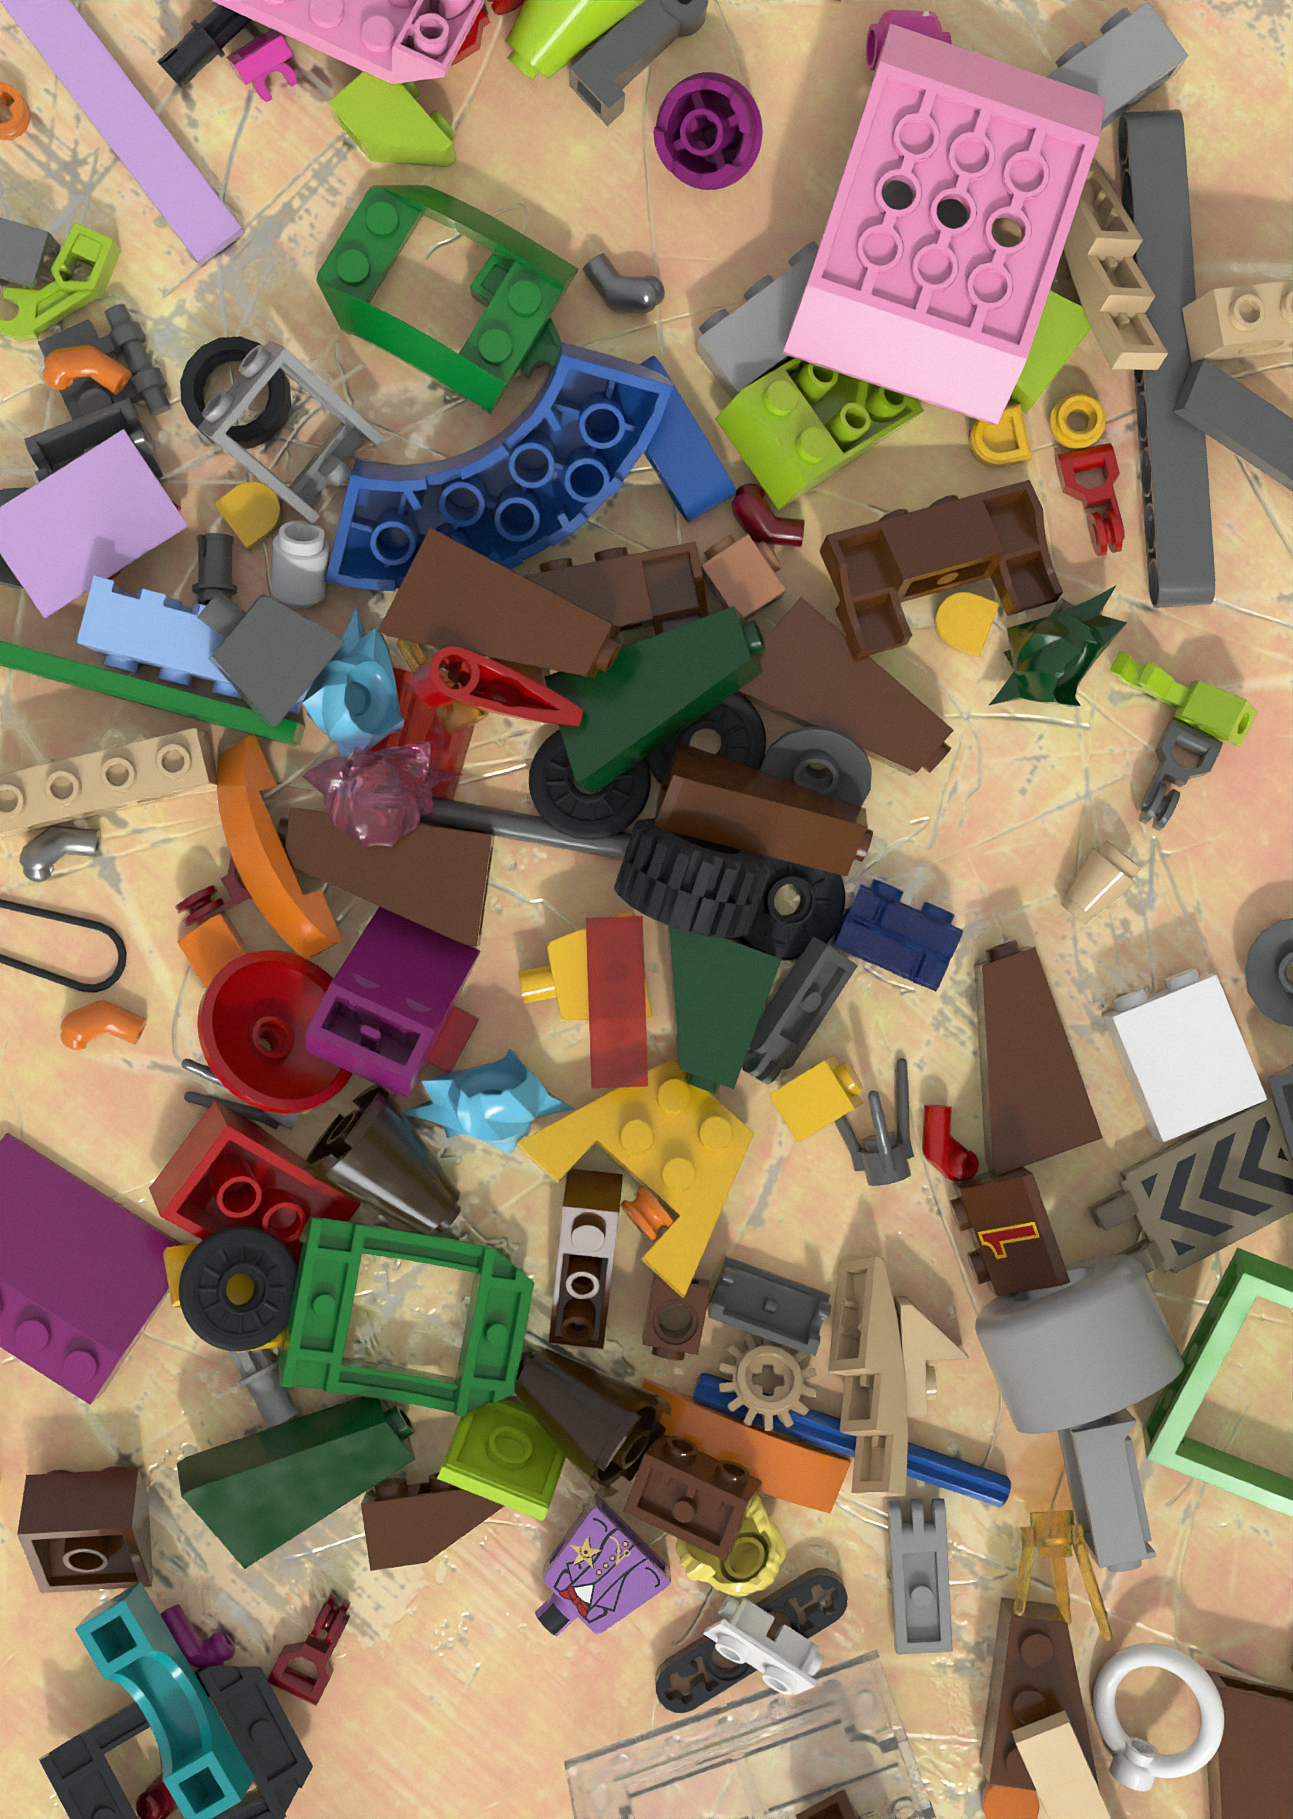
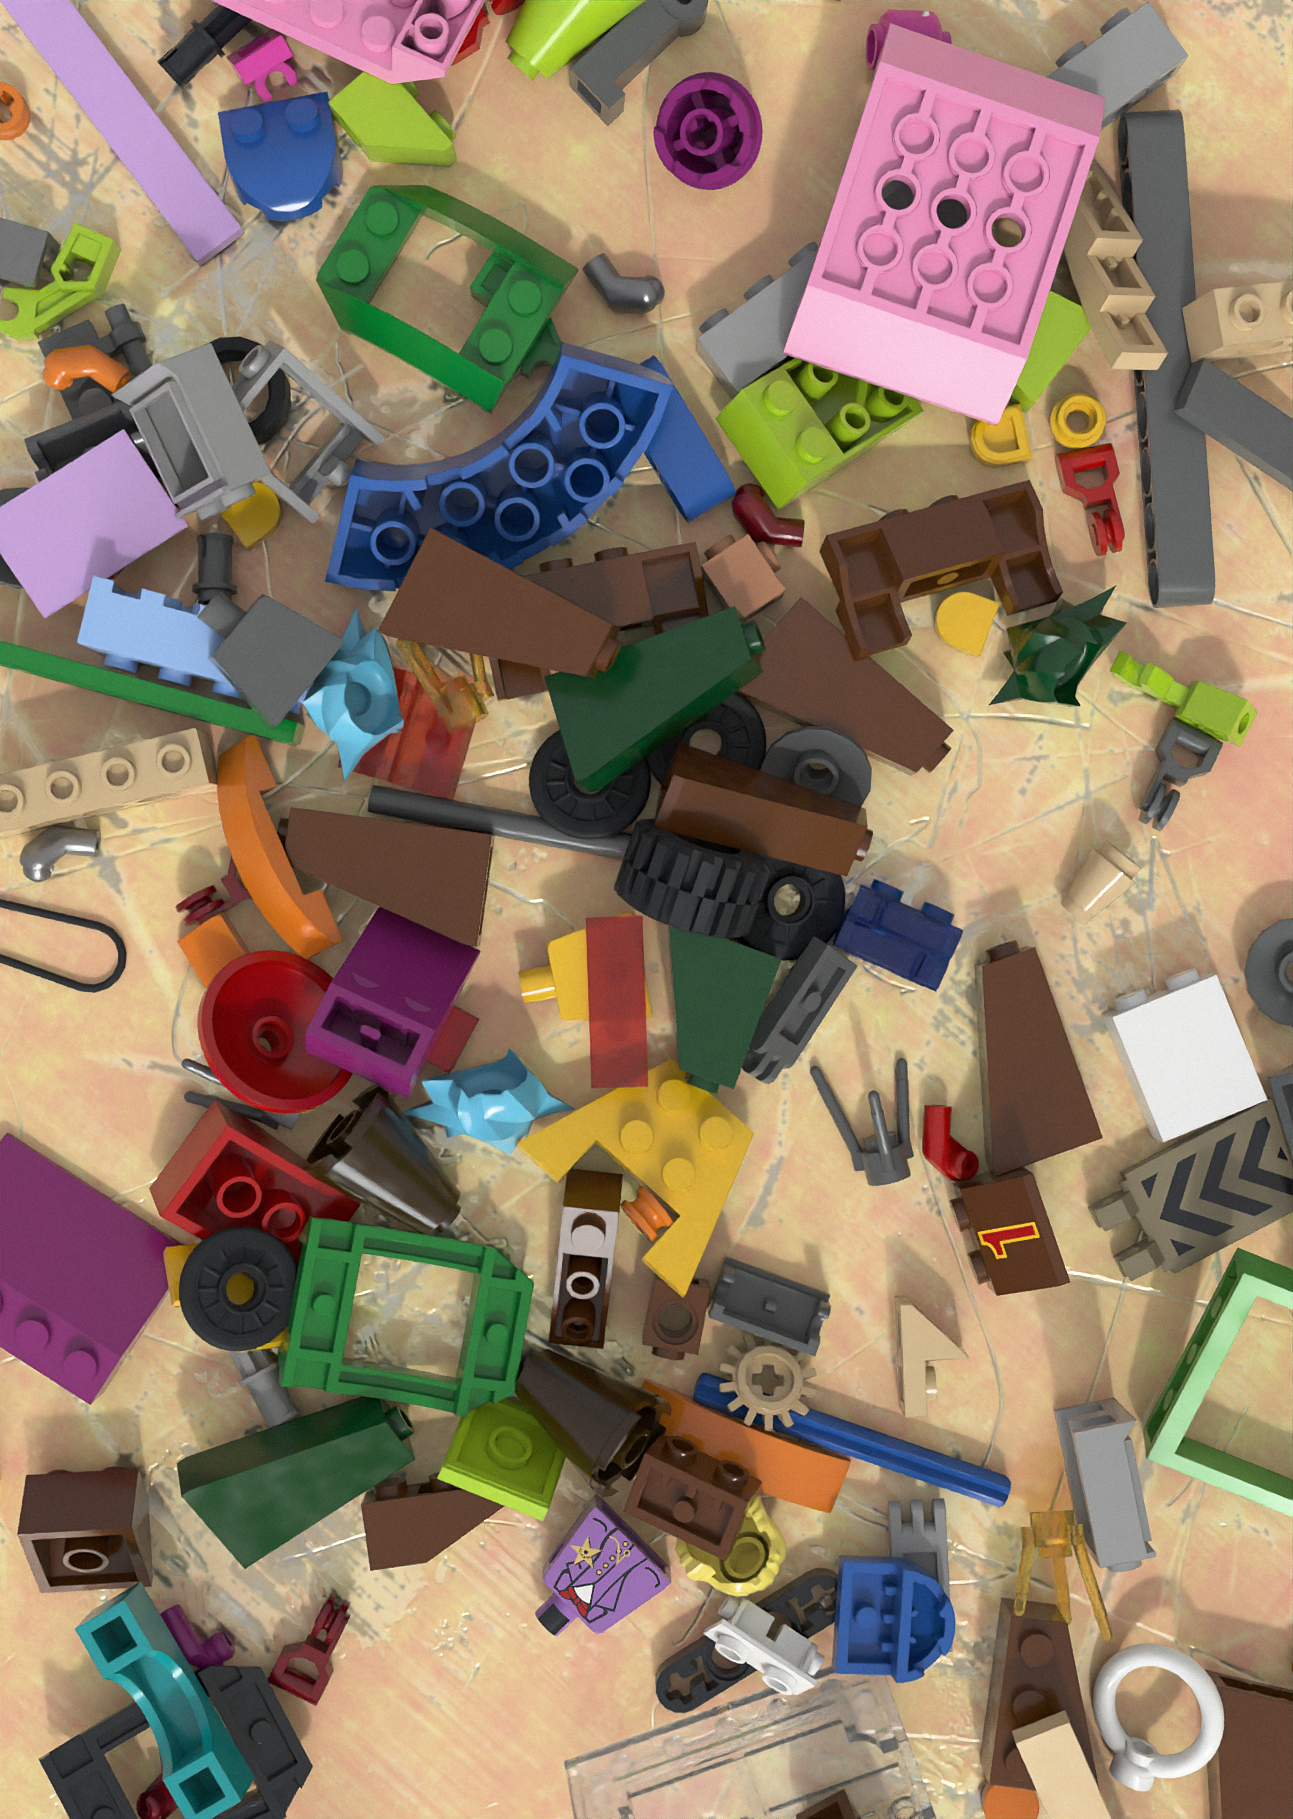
orange arm [60,1001,147,1050] -> none
white brick [270,521,329,609] -> none
clear pink hair [302,741,464,848] -> none
red piece [413,646,584,726] -> none
yellow brick [769,1055,864,1143] -> none
tan slope [828,1256,908,1497] -> none
light grey piece [975,1254,1184,1434] -> none
none -> light grey window [111,343,271,521]
none -> blue slope [218,91,343,221]
none -> blue slope [831,1555,955,1683]

